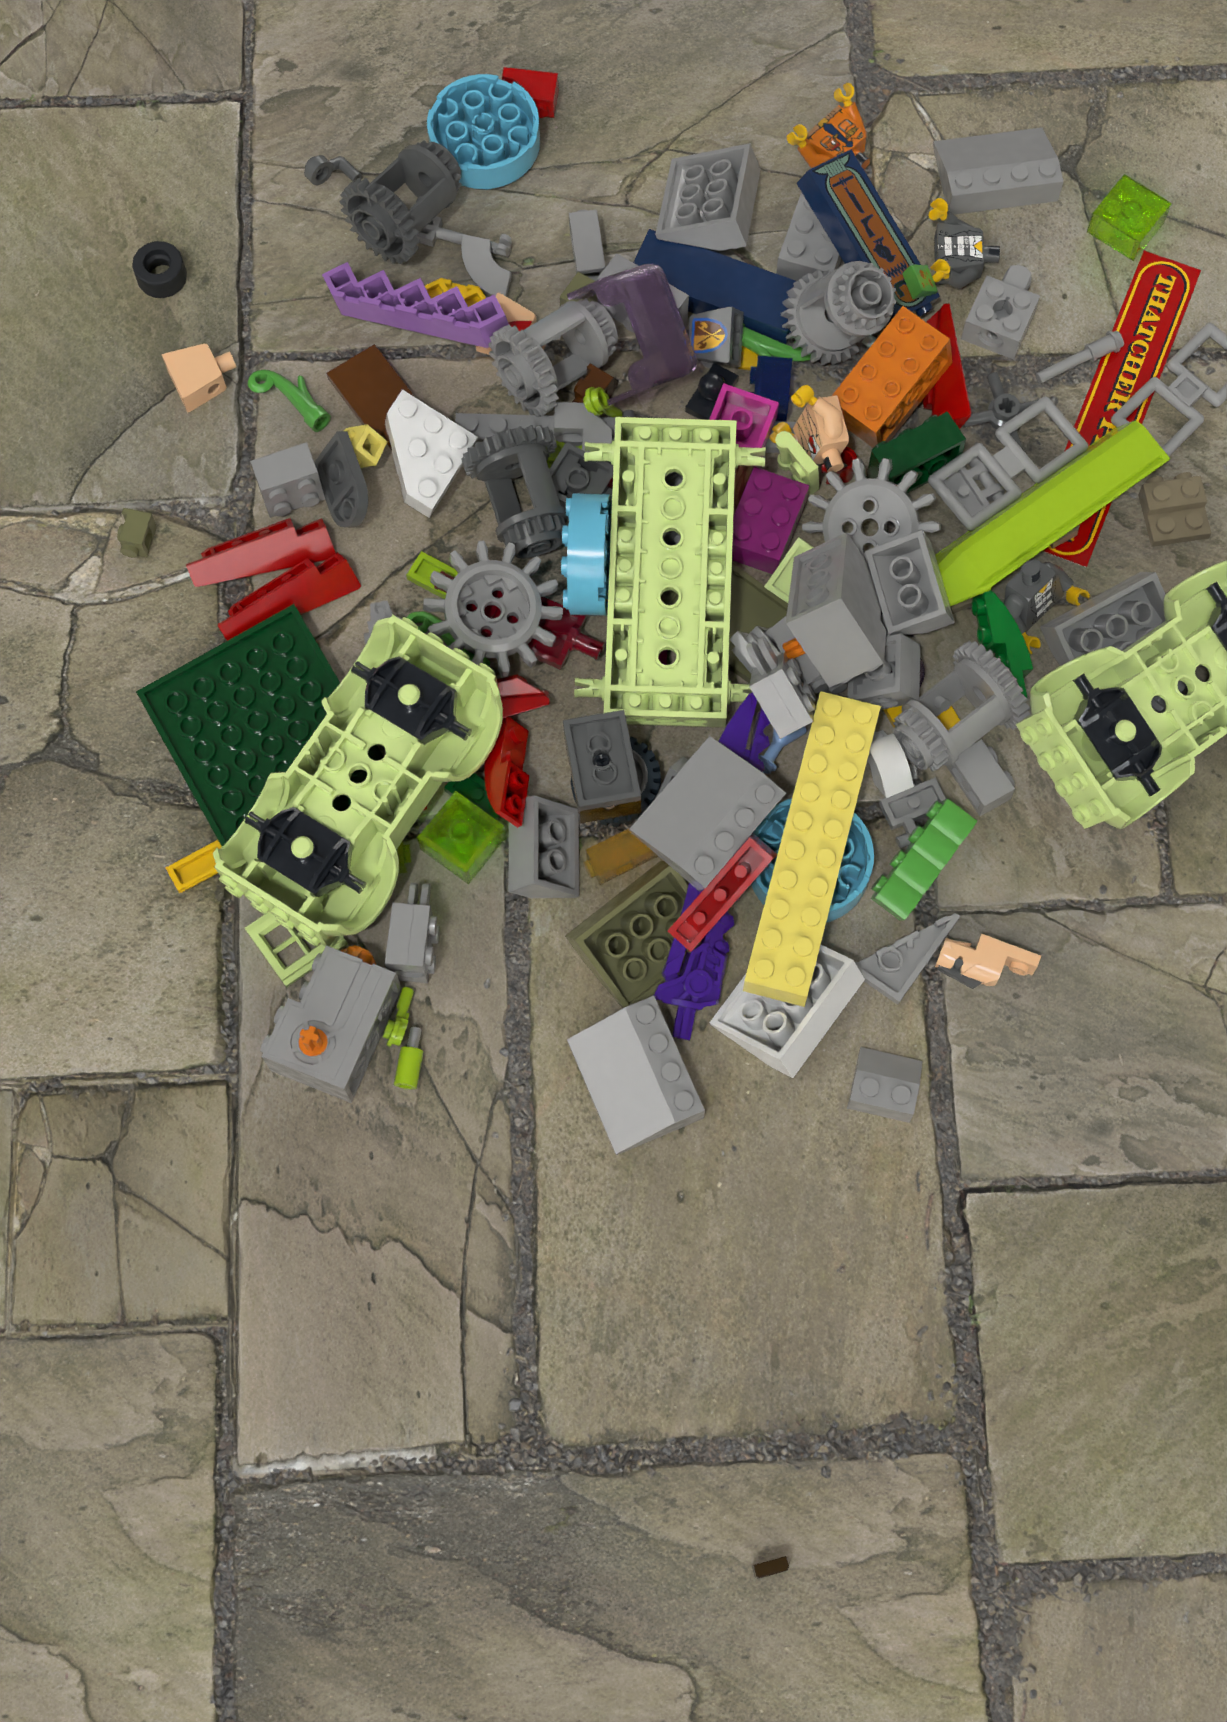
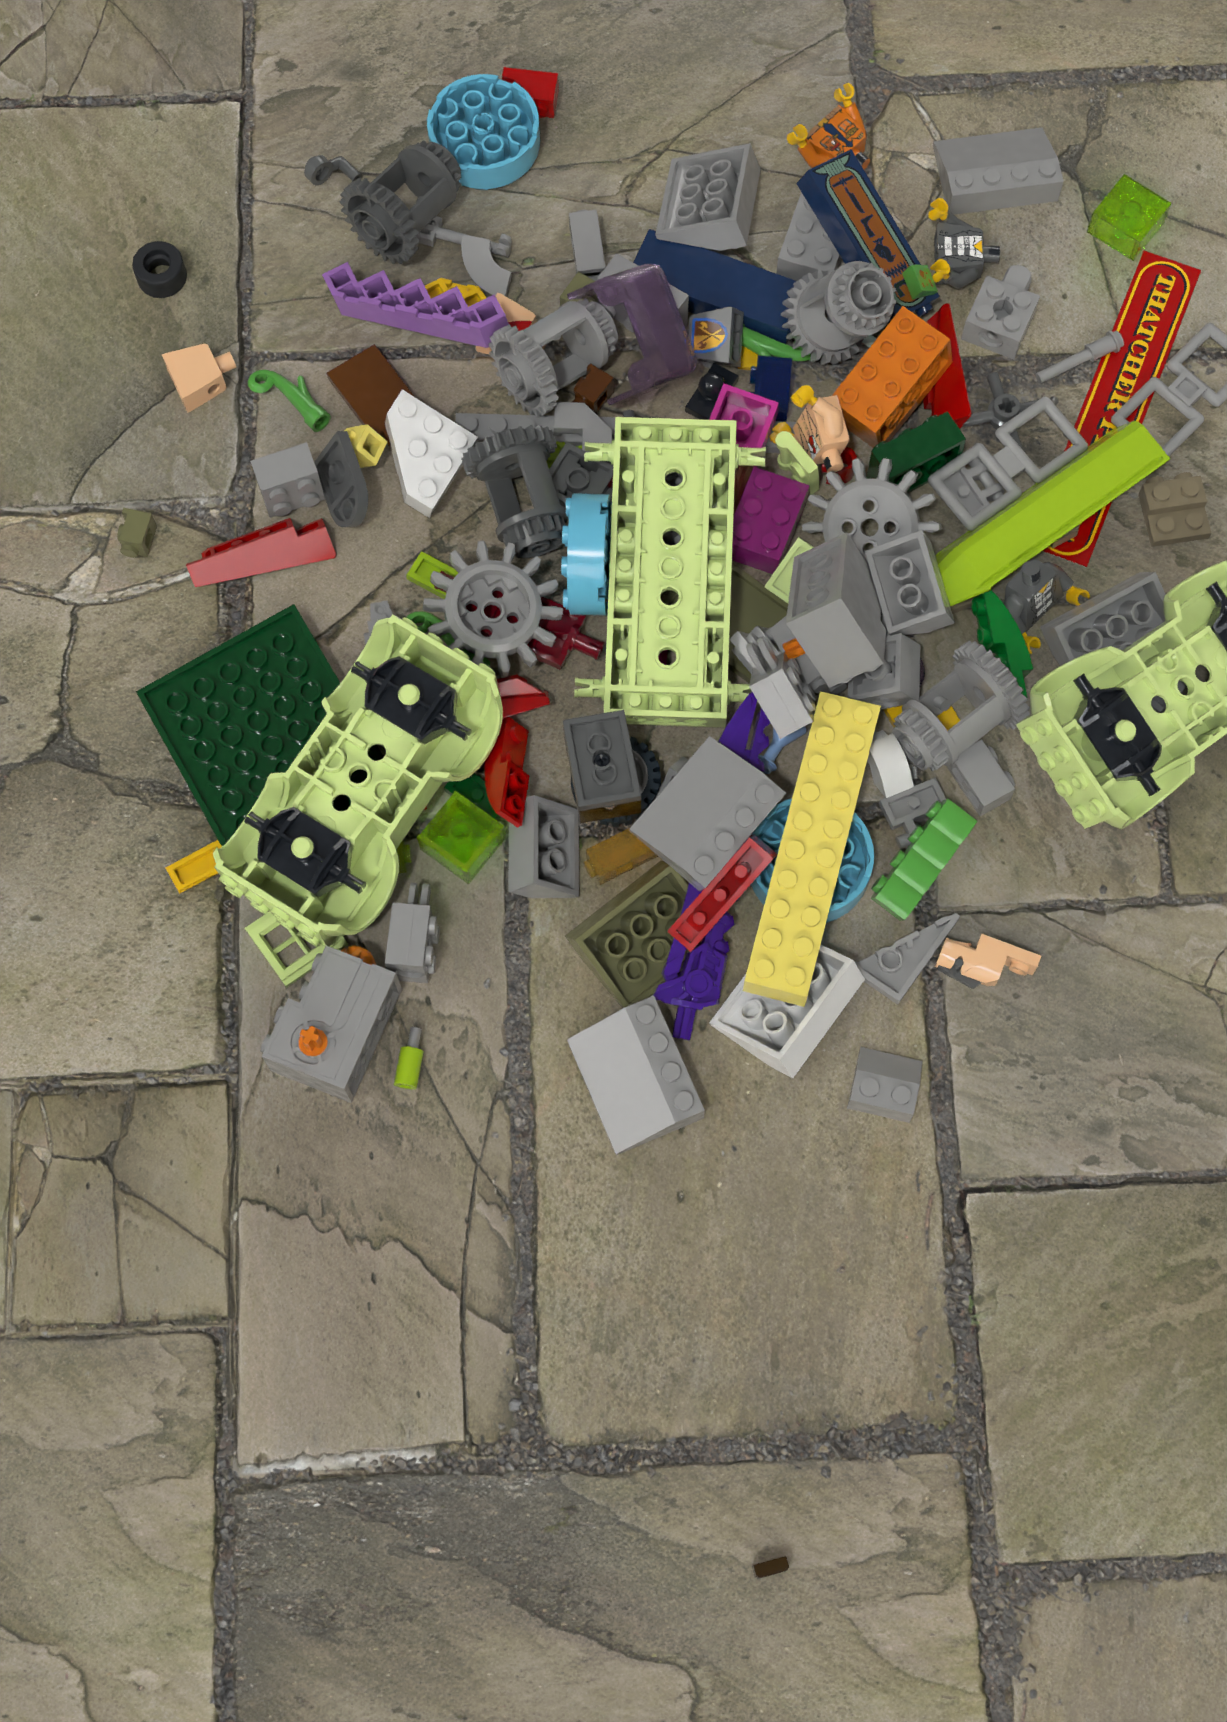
red wedge [217,552,361,641] -> none
lime plate [382,987,414,1047] -> none
lime plate [583,387,622,417] -> none

